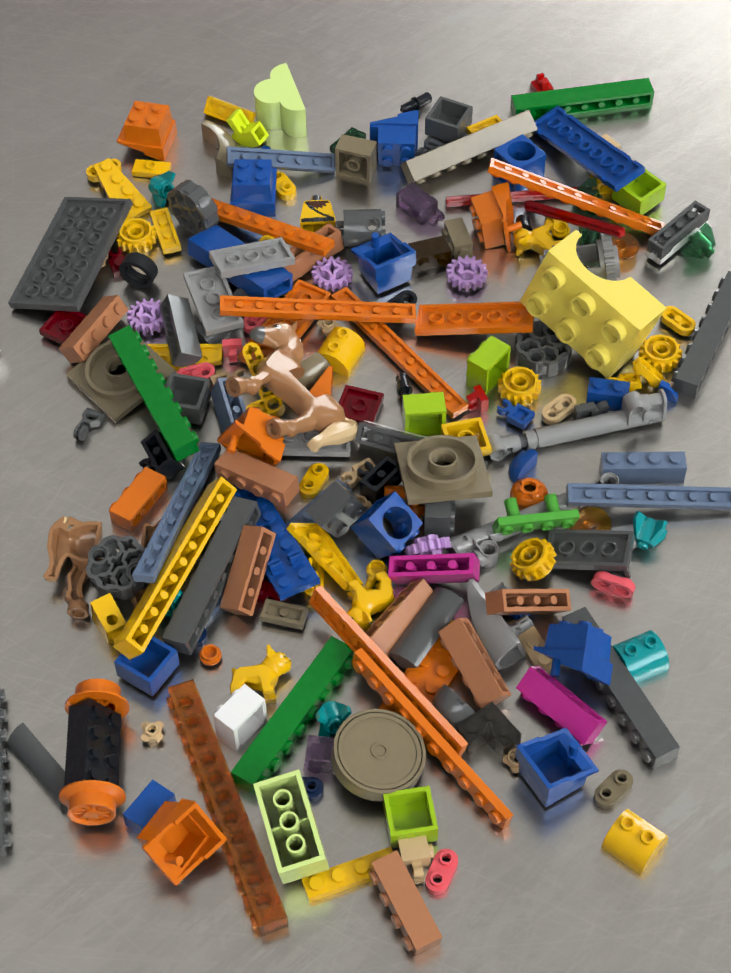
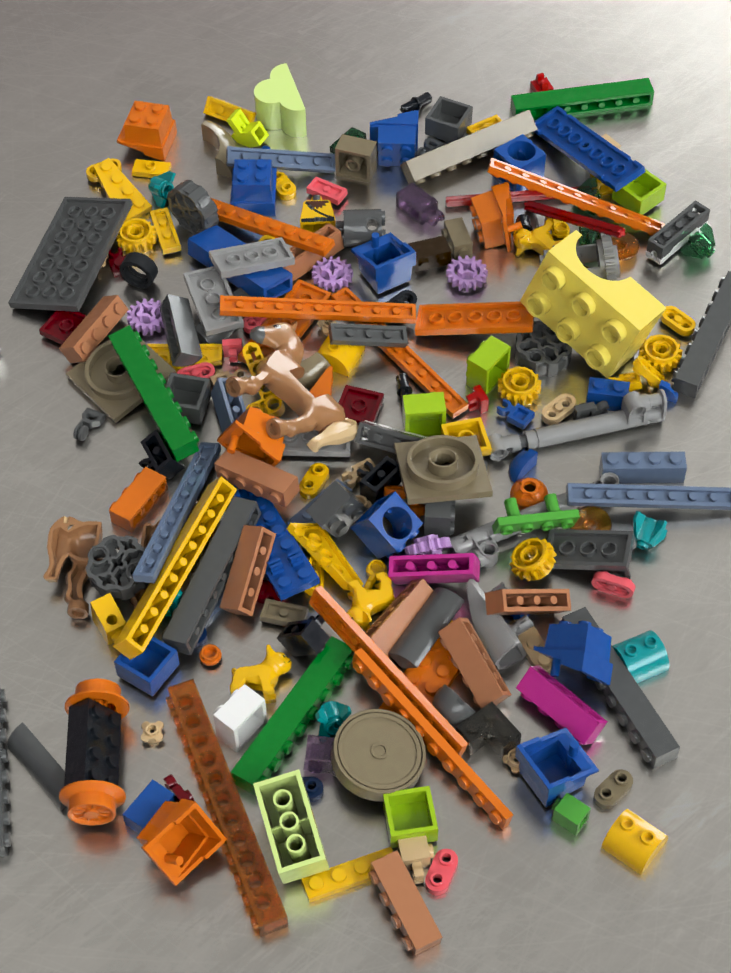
none -> dark red plate [163,774,194,802]
none -> black brick [277,615,330,656]
none -> coral plate [306,177,348,206]
none -> dark grey plate [328,323,408,347]
none -> bright green brick [552,793,591,836]

